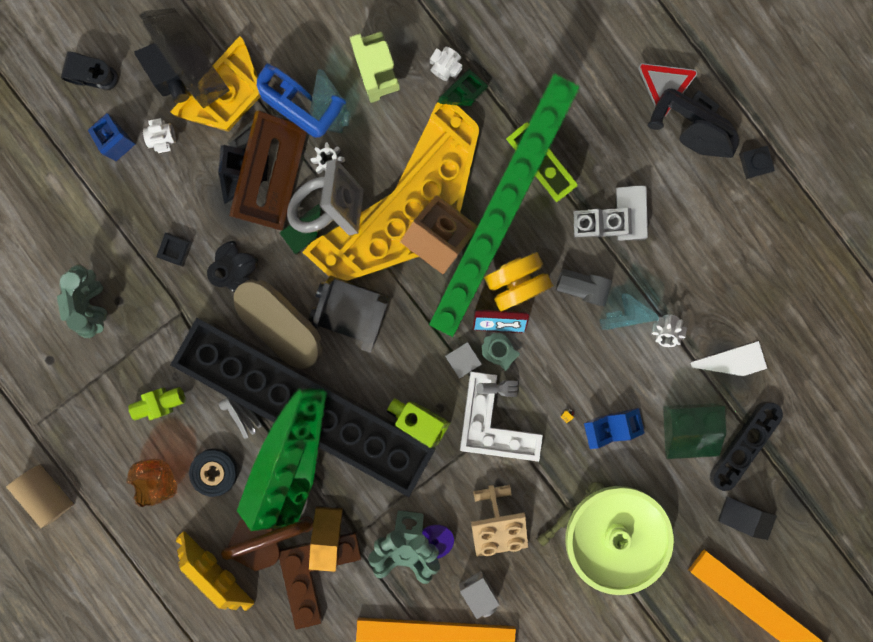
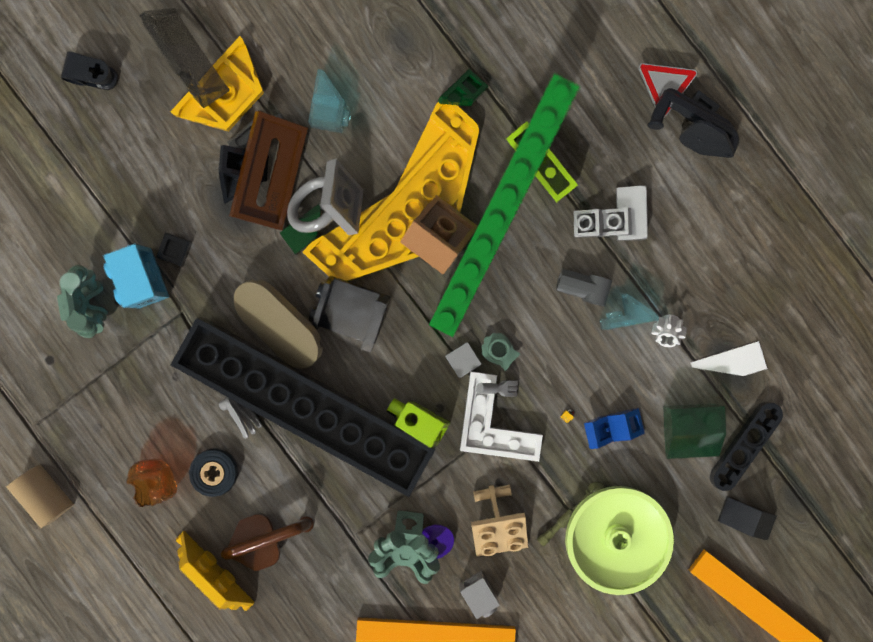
blue slope [88,113,136,161] -> none
lime axle [128,387,186,421] -> none
black torso [134,32,197,103] -> none
white gear [143,118,176,153] -> none
black plate [207,241,258,292] -> none
green wedge [237,389,326,531] -> none
blue piece [256,63,347,138] -> none
reddish brown plate [279,532,362,630] -> none
pearl gold slope [309,506,343,572] -> none
white gear [311,142,345,174] -> none
yellowish green panel [350,32,400,103] -> none
white gear [430,47,463,81] -> none
slope [473,310,529,333] -> none
yellow wheel [484,252,554,311] -> none
black plate [739,146,775,179] -> none
none -> medium azure brick [103,244,169,308]

